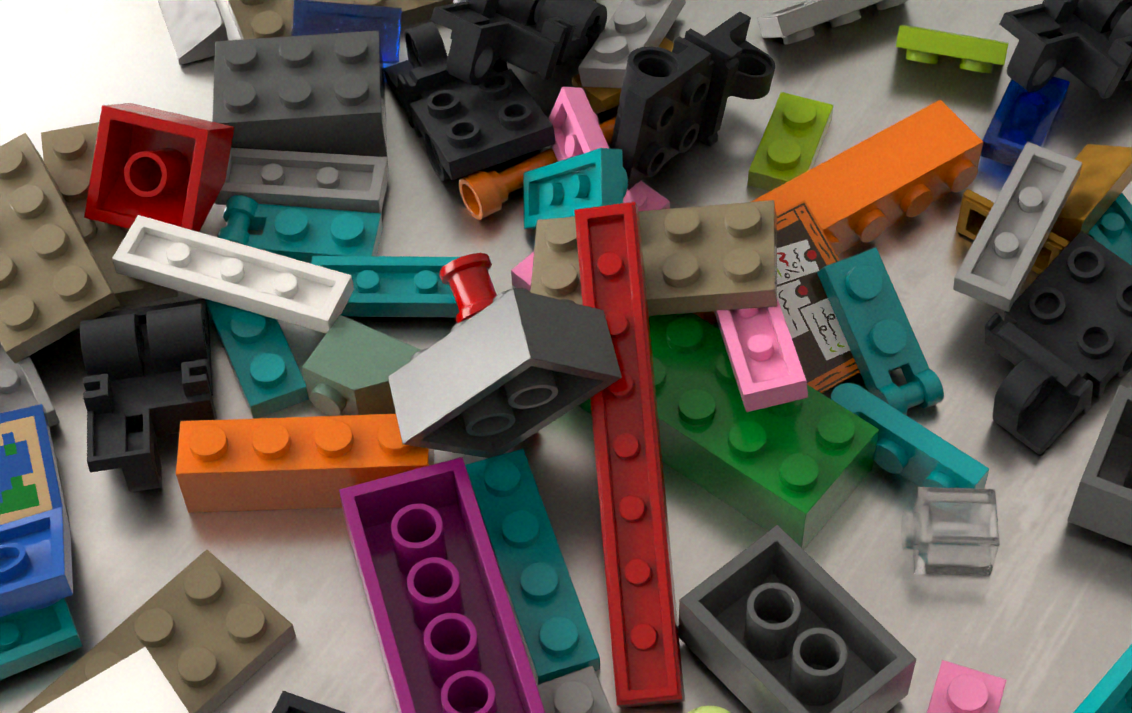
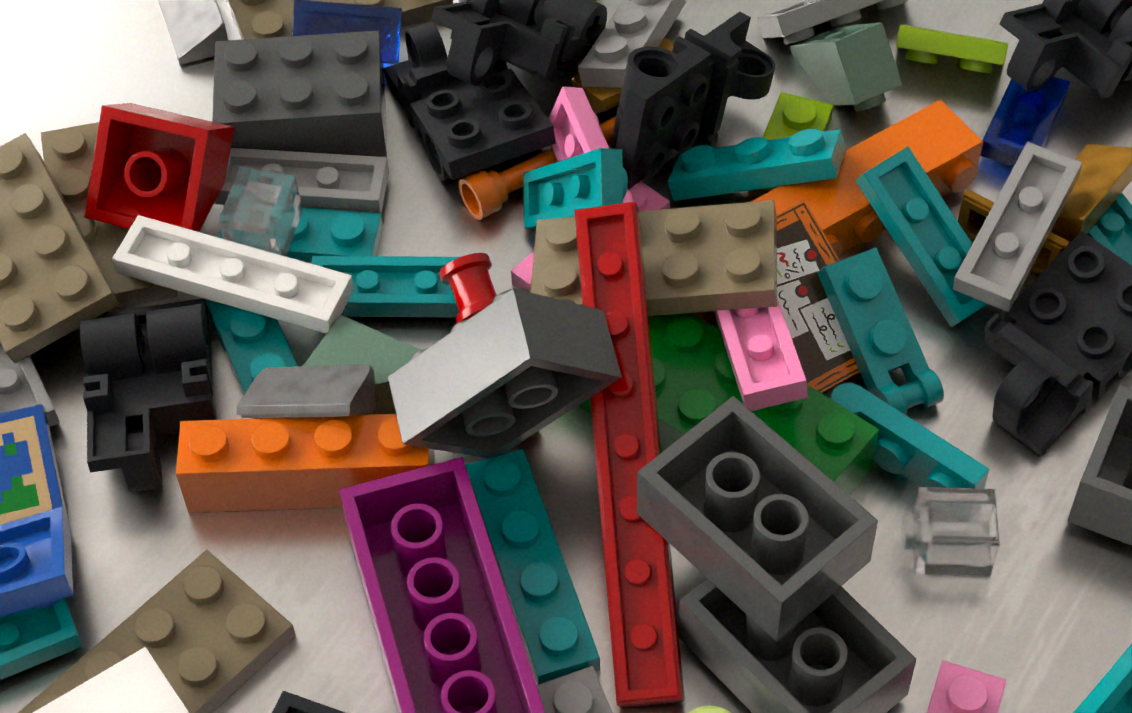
none -> clear brick [219,166,303,257]
none -> flat silver slope [236,365,376,418]
none -> dark grey brick [637,396,878,642]
none -> teal plate [667,129,846,201]
none -> sand green slope [789,22,903,111]
none -> teal plate [855,146,987,327]

